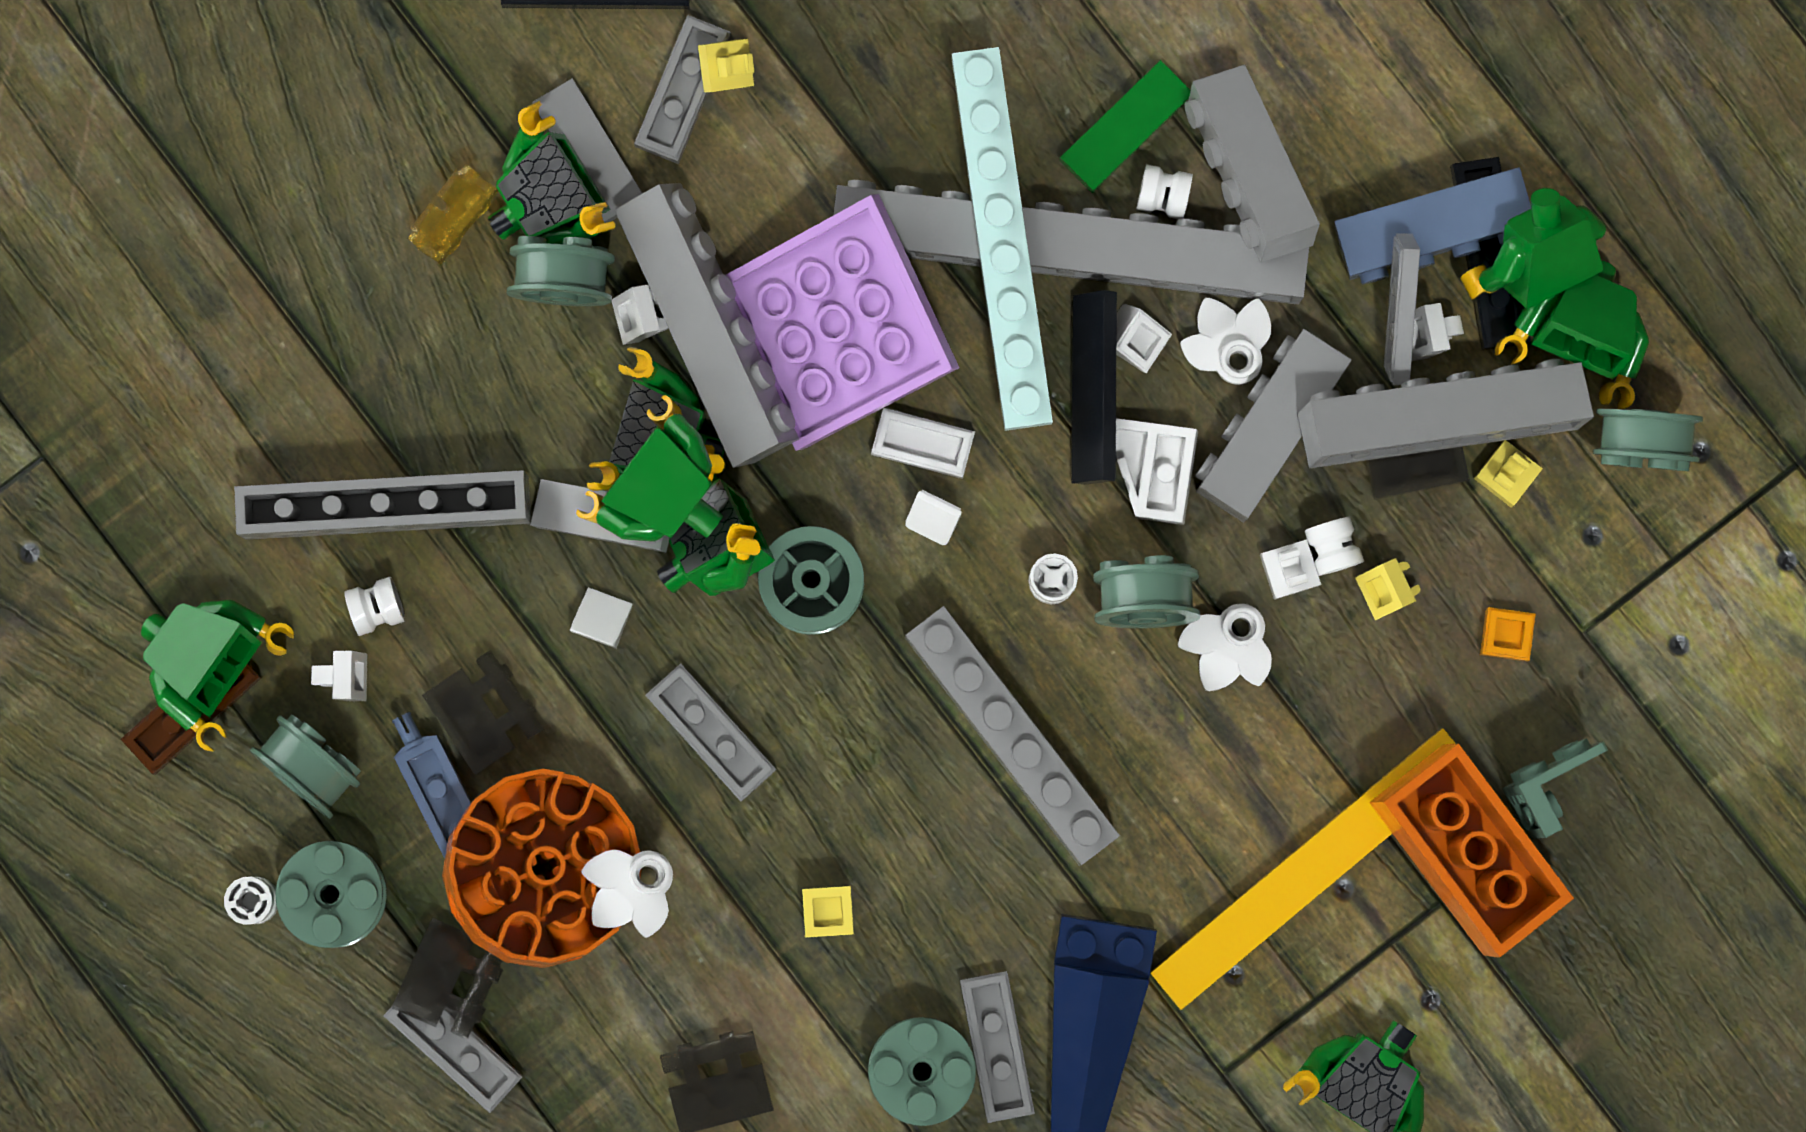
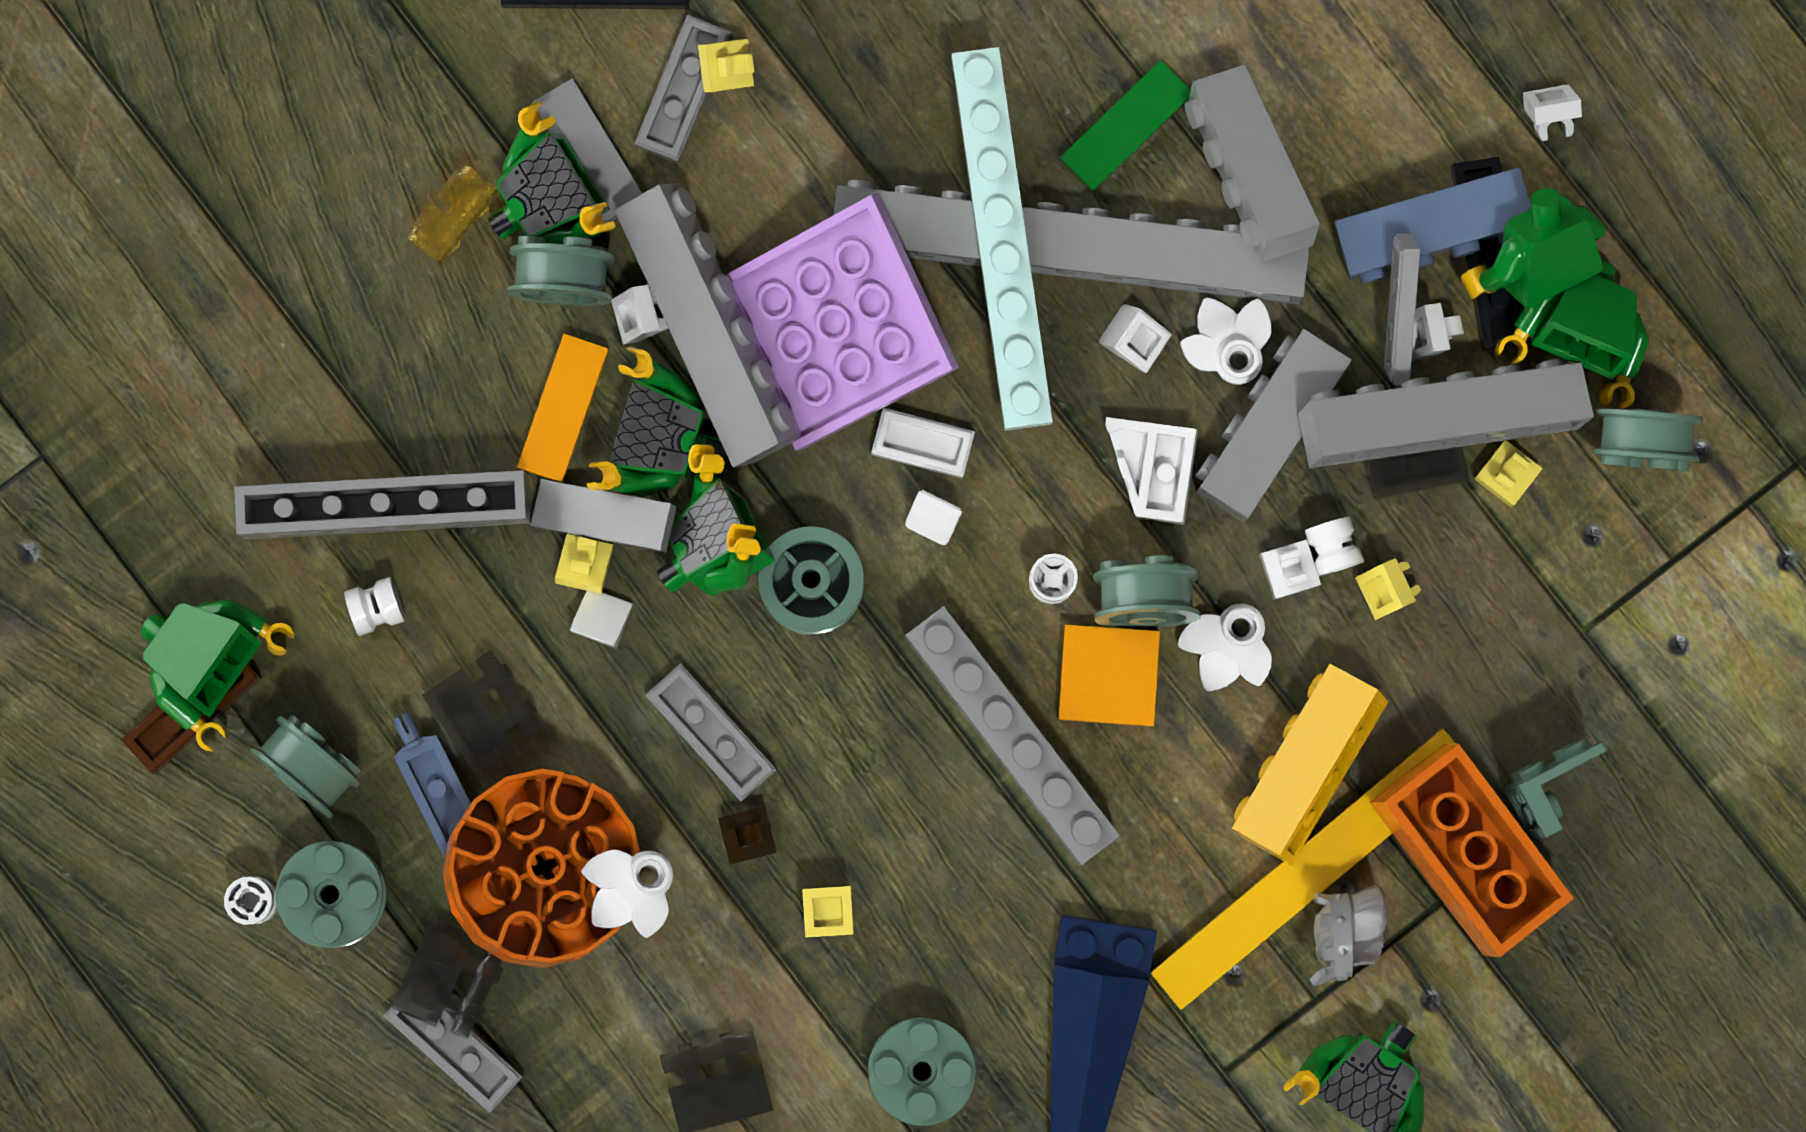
white tile [311,651,367,701] -> none
green torso [576,395,724,542] -> none
light grey tile [960,971,1035,1123] -> none
black tile [1071,290,1117,485] -> none
white wheel [1136,164,1193,219] -> none
light orange tile [1480,607,1536,662] -> none
none -> light orange tile [517,333,609,483]
none -> light yellow tile [555,534,613,594]
none -> dark brown tile [718,806,777,865]
none -> light orange tile [1058,625,1160,727]
none -> yellow brick [1232,664,1389,865]
none -> light grey hair [1310,885,1388,986]
none -> white tile [1523,84,1582,141]

